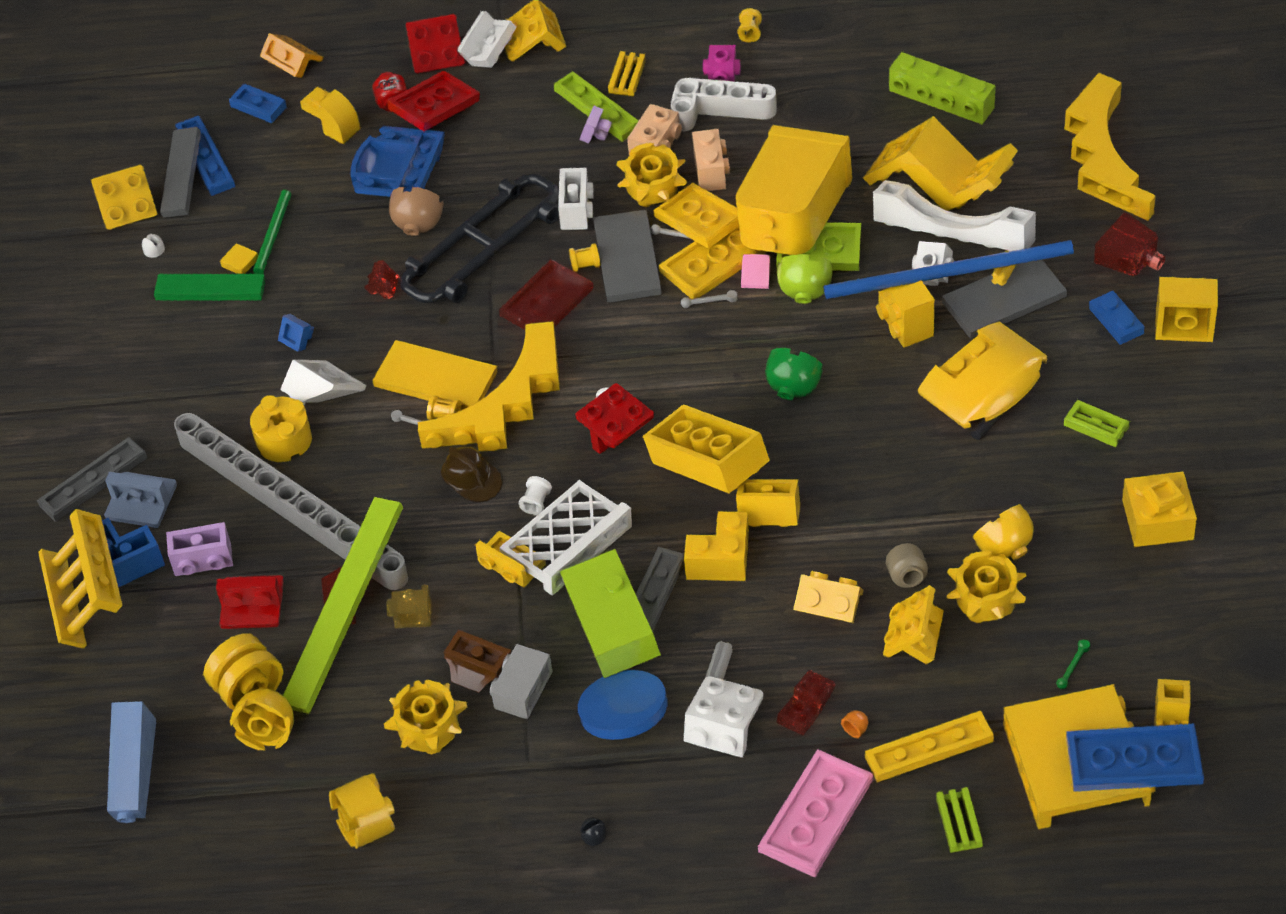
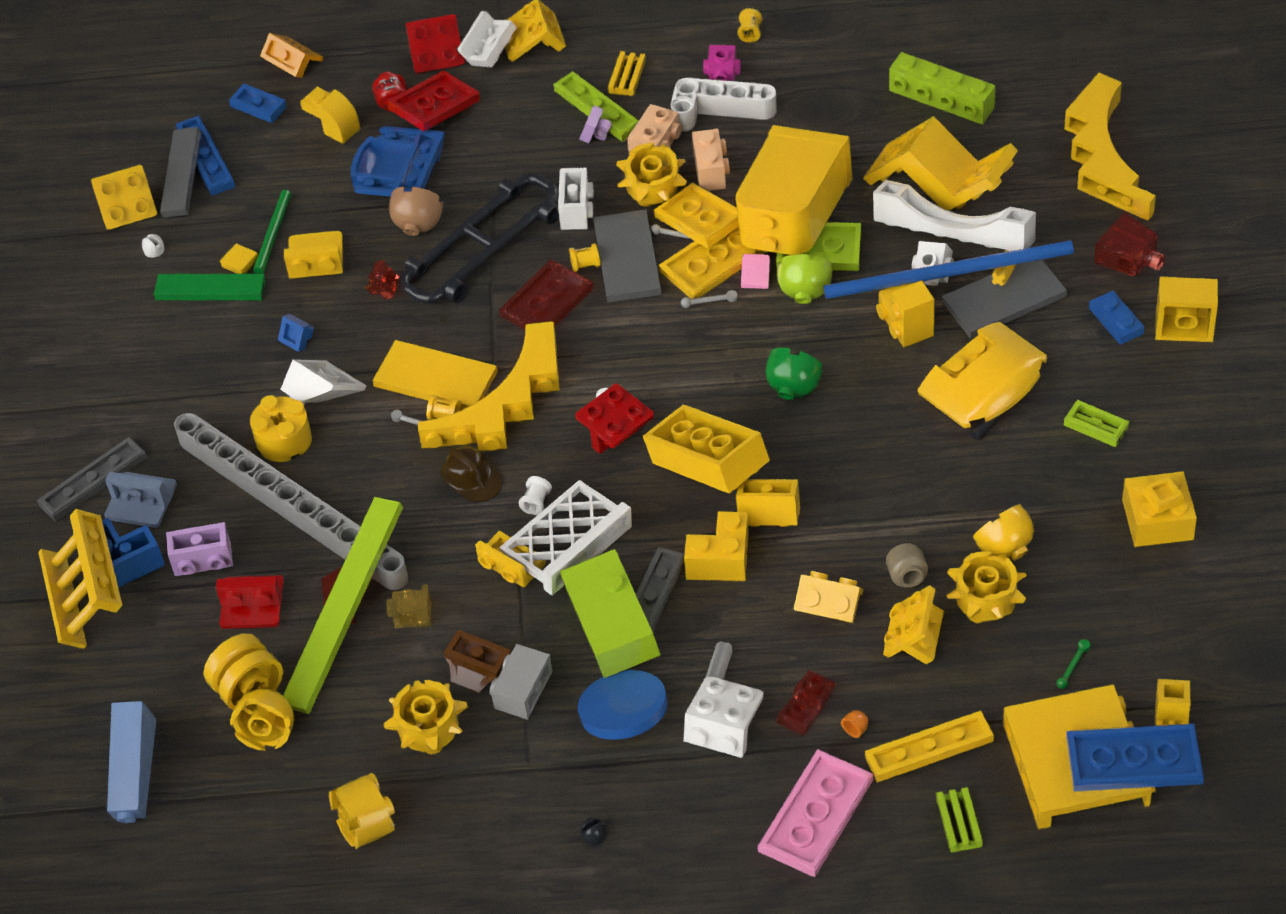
none -> yellow bracket [284,231,343,279]

